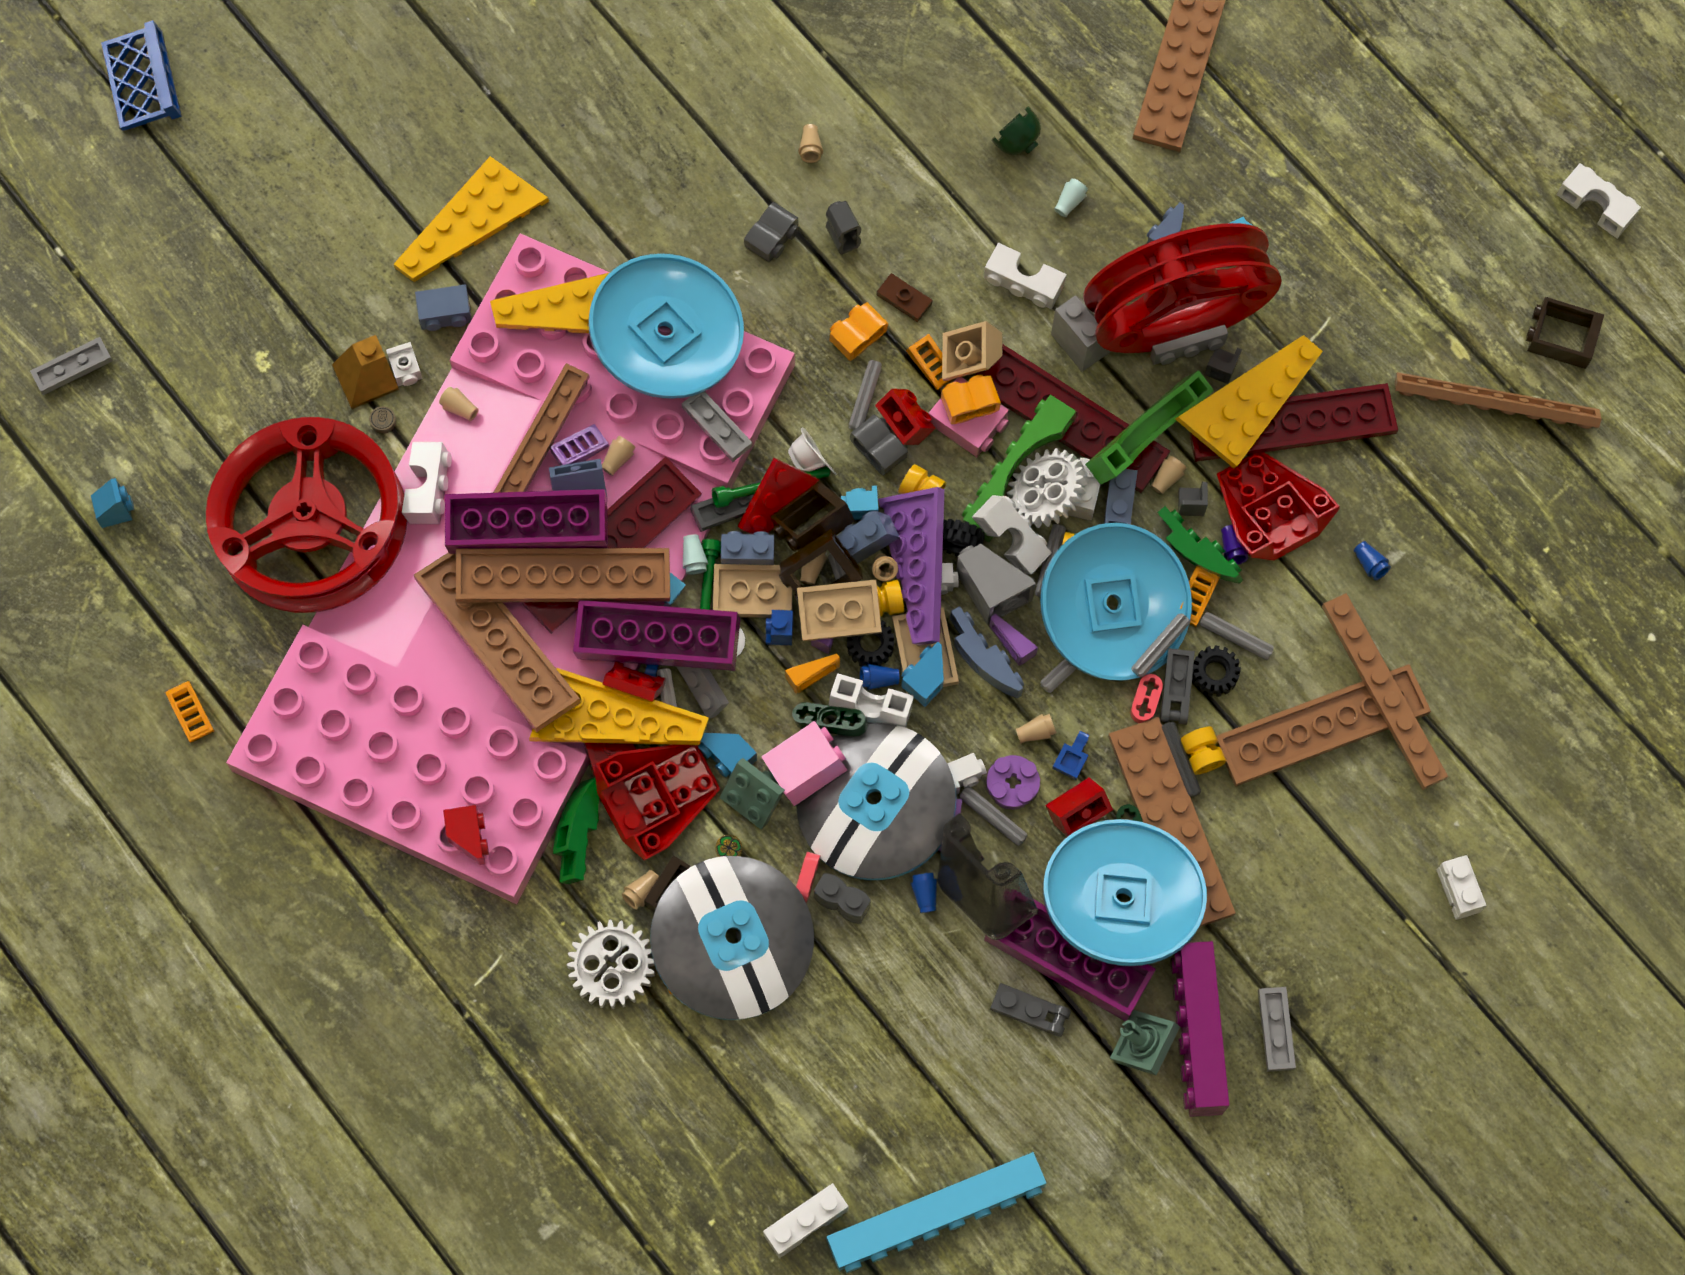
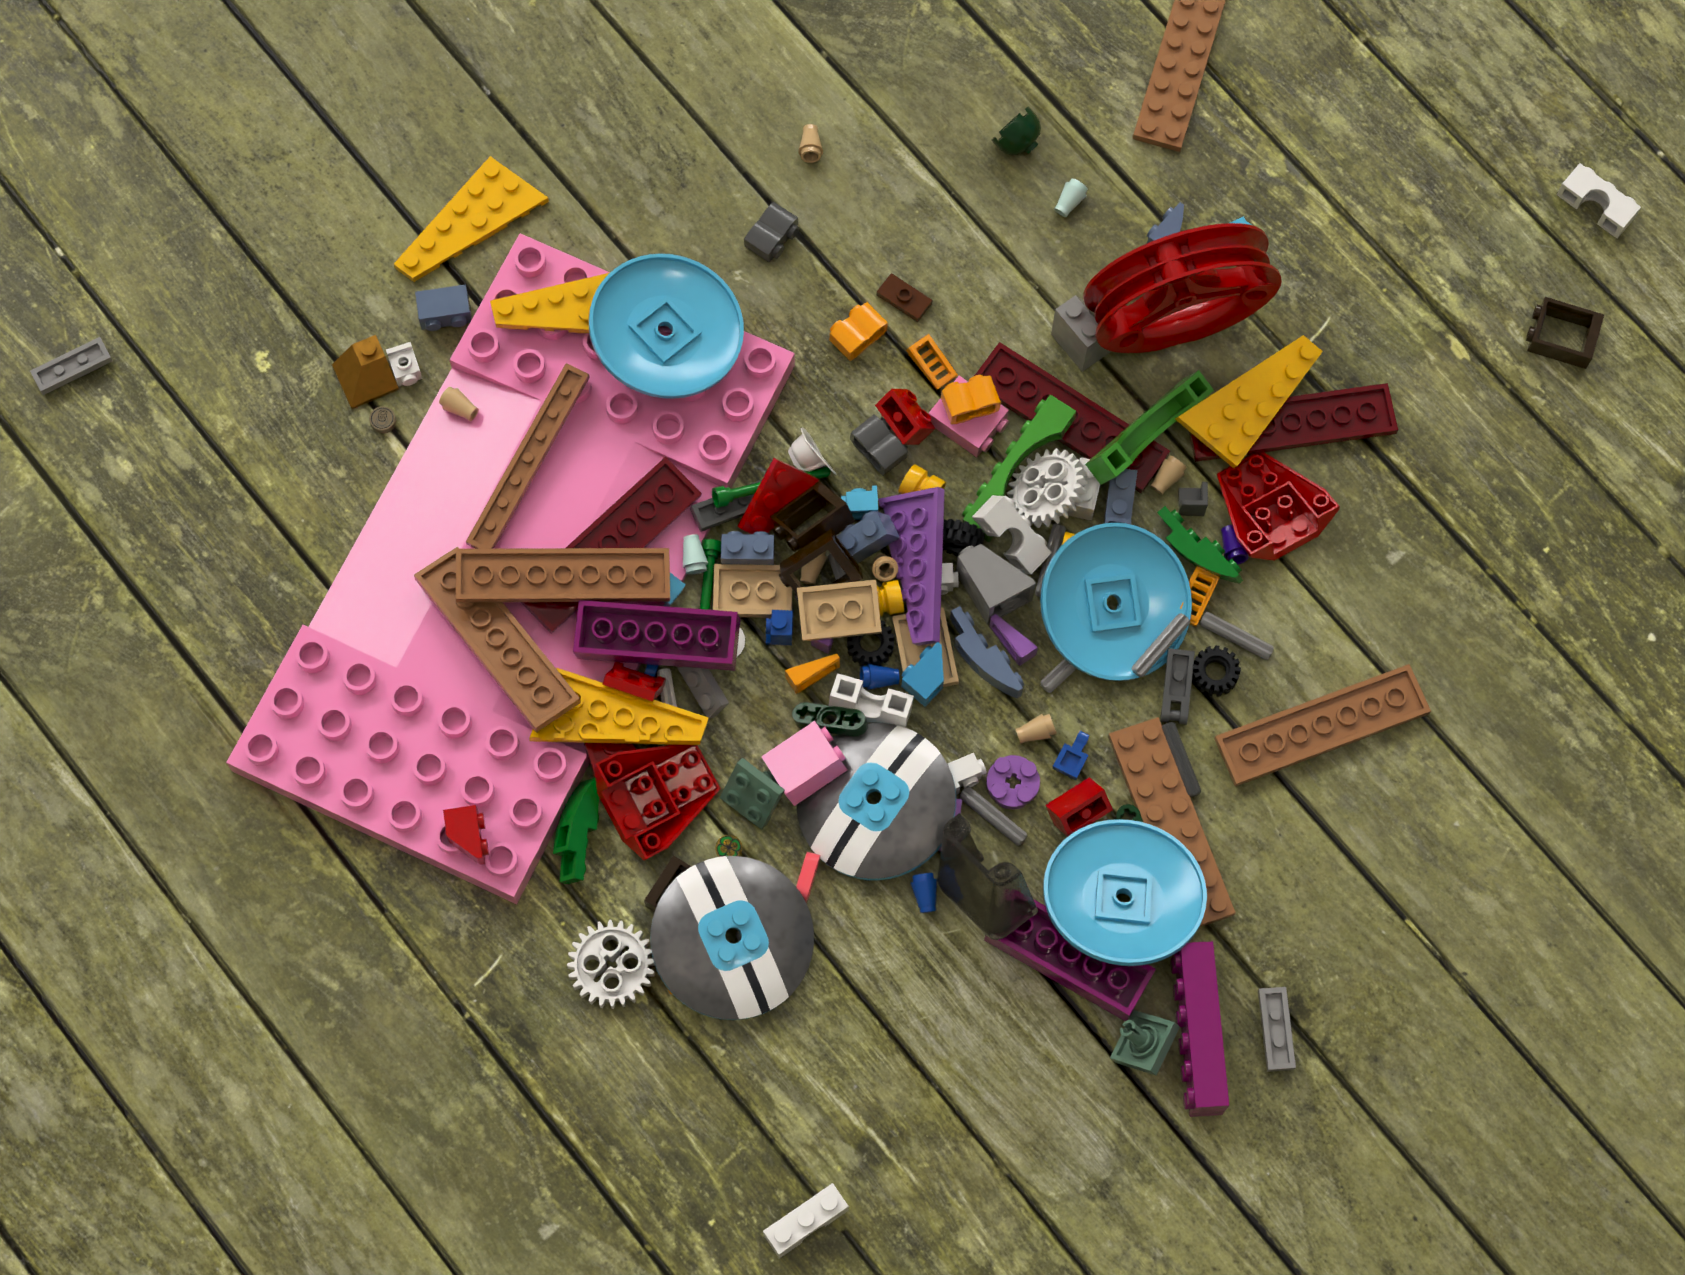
dark azure slope [91,478,134,528] -> none
fence [101,20,182,131] -> none
light orange slope [165,681,214,743] -> none
red wheel [206,417,407,613] -> none
white arch [402,442,452,524] -> none
magenta brick [445,489,608,554] -> none
sand blue brick [549,459,607,495] -> none
medium lavender slope [550,424,609,466] -> none
tan cone [602,436,636,476] -> none
tan cone [622,870,659,910] -> none
light grey plate [681,391,753,462] -> none
dark azure slope [698,733,757,778] -> none
dark grey brick [814,873,871,924] -> none
dark grey brick [826,201,862,255] -> none
medium azure brick [826,1152,1046,1273] -> none
light grey axle [849,360,882,430] -> none
tan slope [942,321,1002,381] -> none
white arch [984,243,1067,310] -> none
dark grey plate [990,983,1071,1037] -> none
coral beam [1130,674,1163,723] -> none
light grey plate [1150,325,1228,365] -> none
yellow wheel [1180,726,1226,775] -> none
dark grey panel [1204,347,1242,384] -> none
medium nougat plate [1322,593,1448,790] -> none
blue cone [1354,541,1391,580] -> none
medium nougat plate [1395,372,1602,429] -> none
white brick [1437,855,1487,920] -> none

